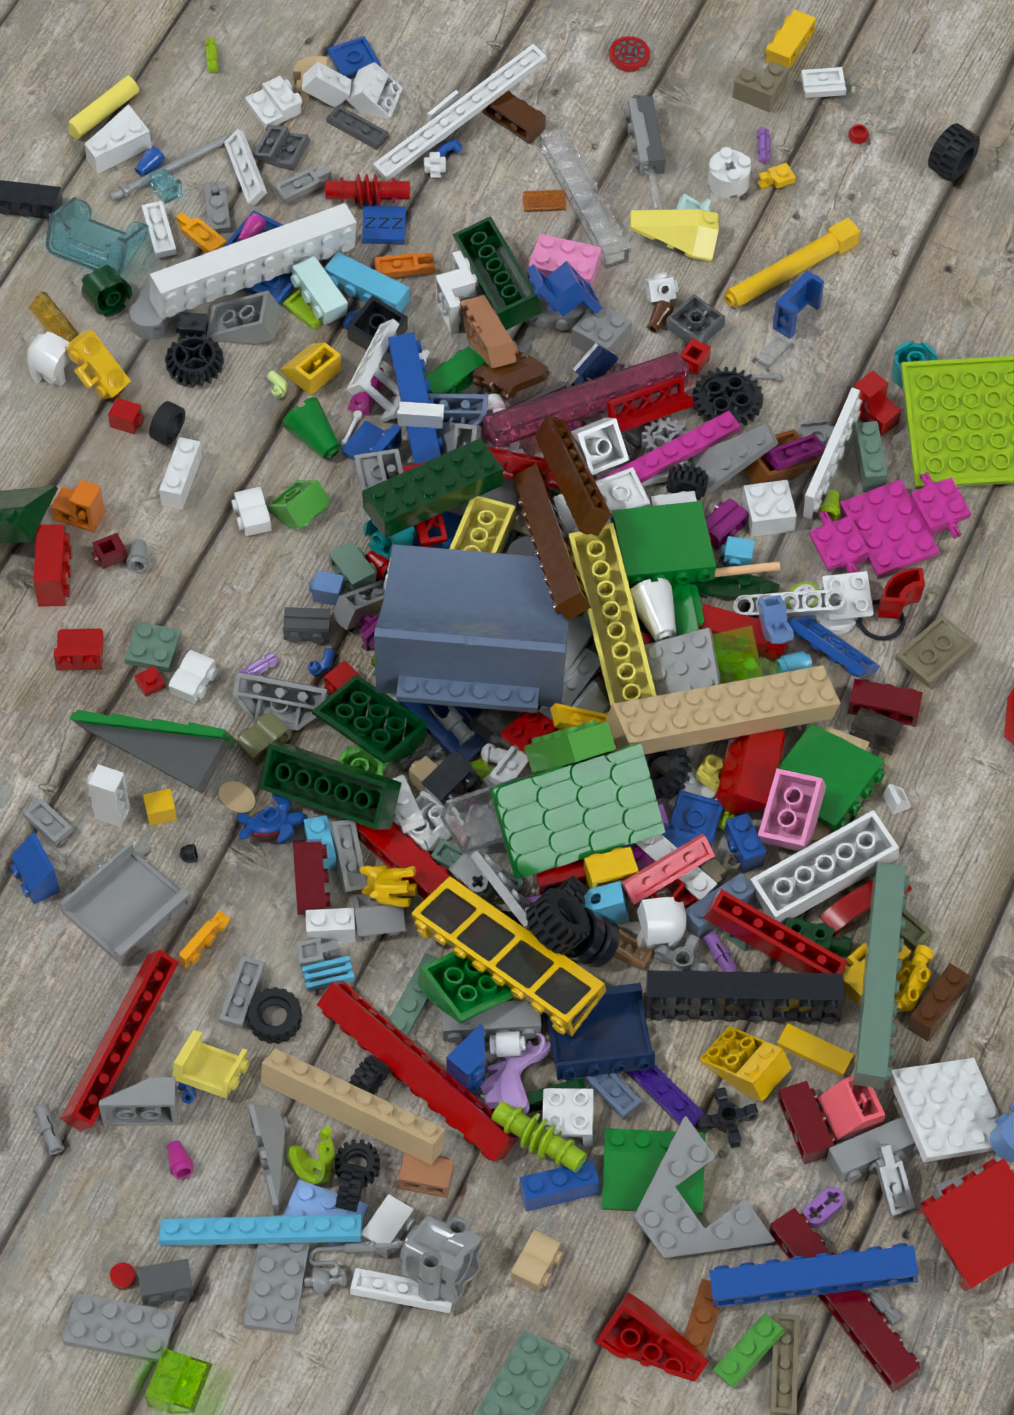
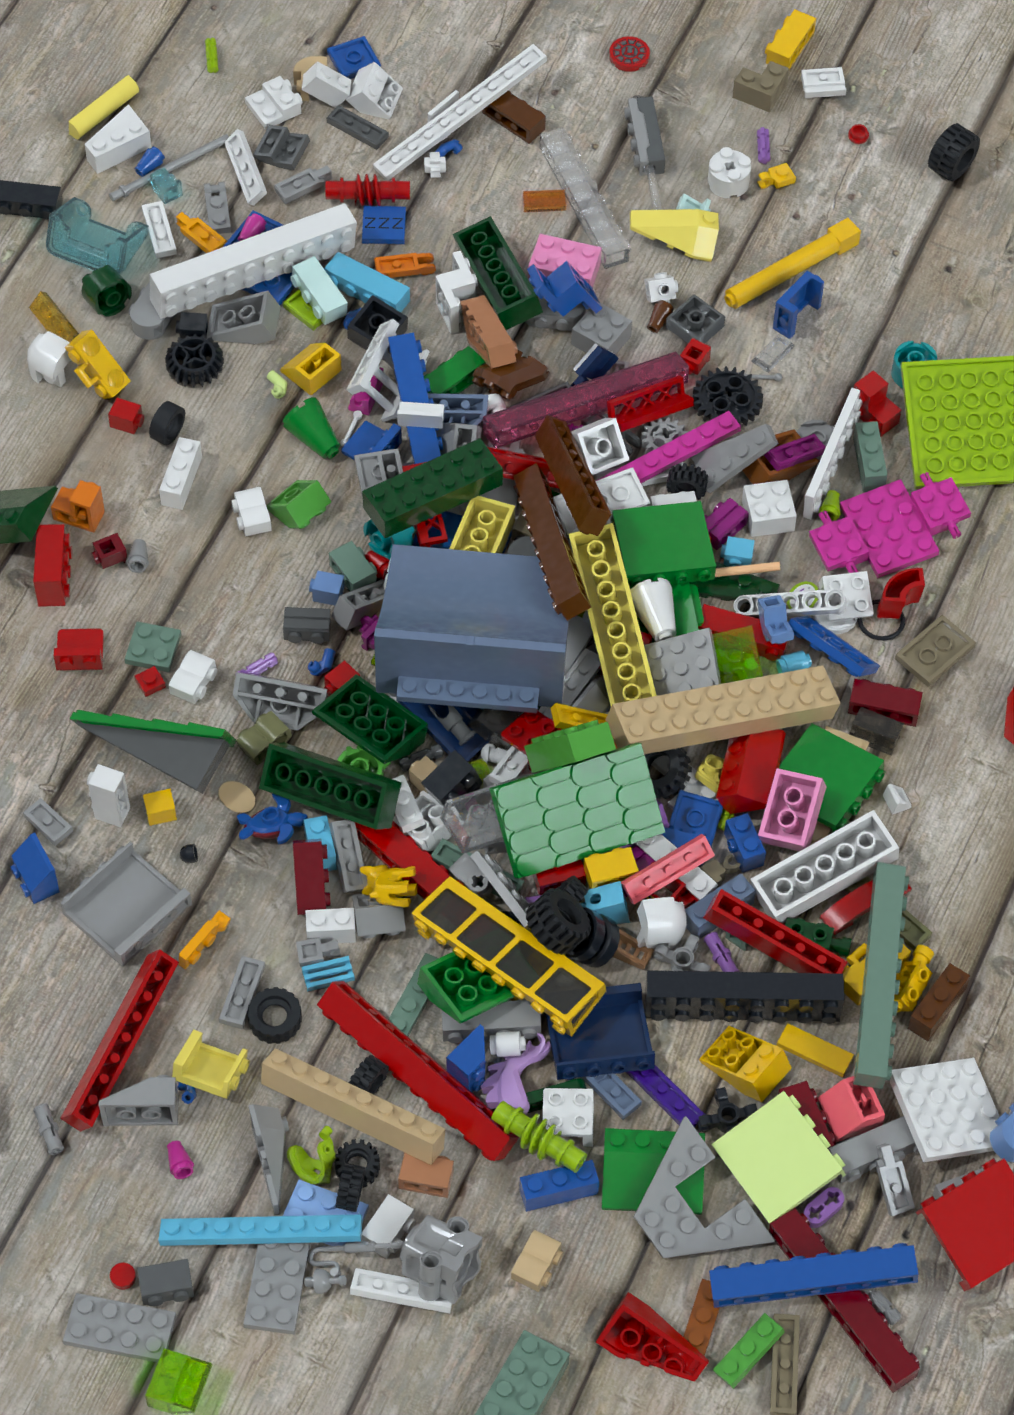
none -> yellowish green panel [711,1091,846,1224]

